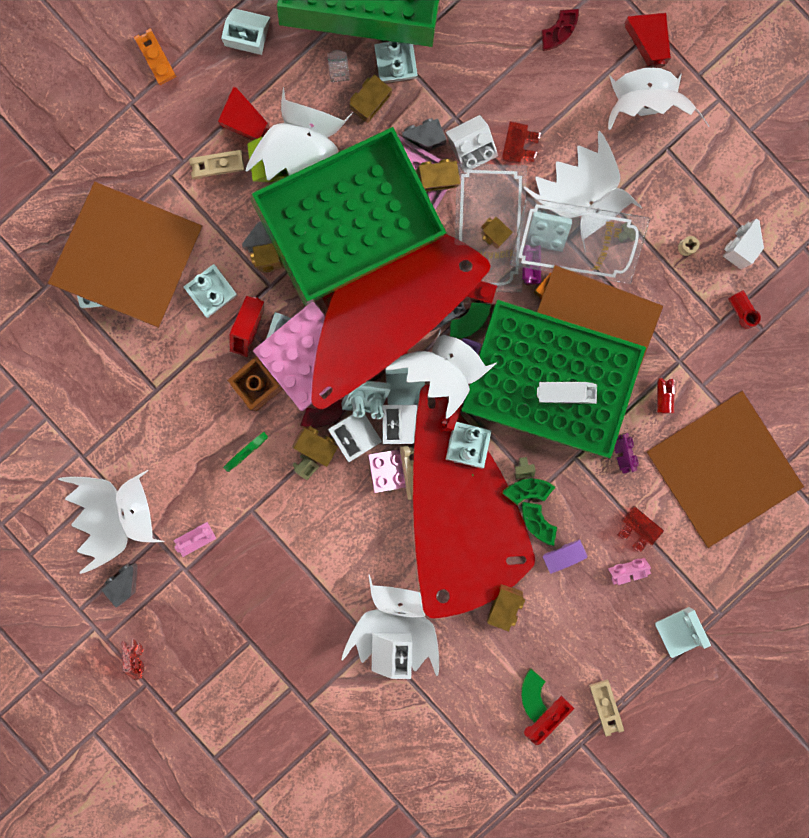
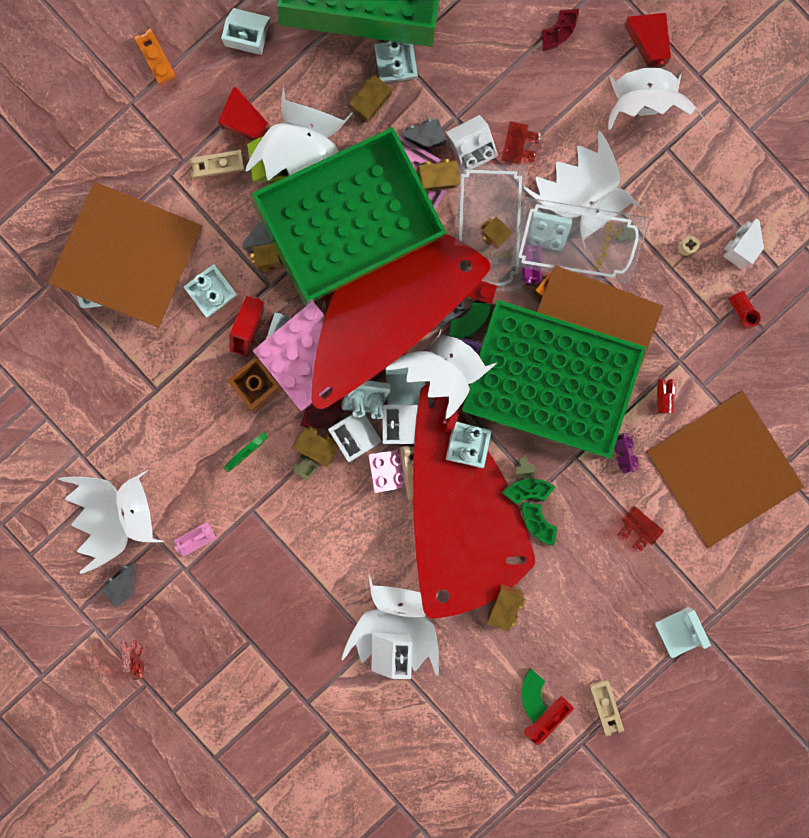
clear brick [327,50,350,82] -> none
white slope [537,382,597,404] -> none
medium lavender slope [543,539,588,574] -> none
bright pink hinge [608,558,651,585] -> none

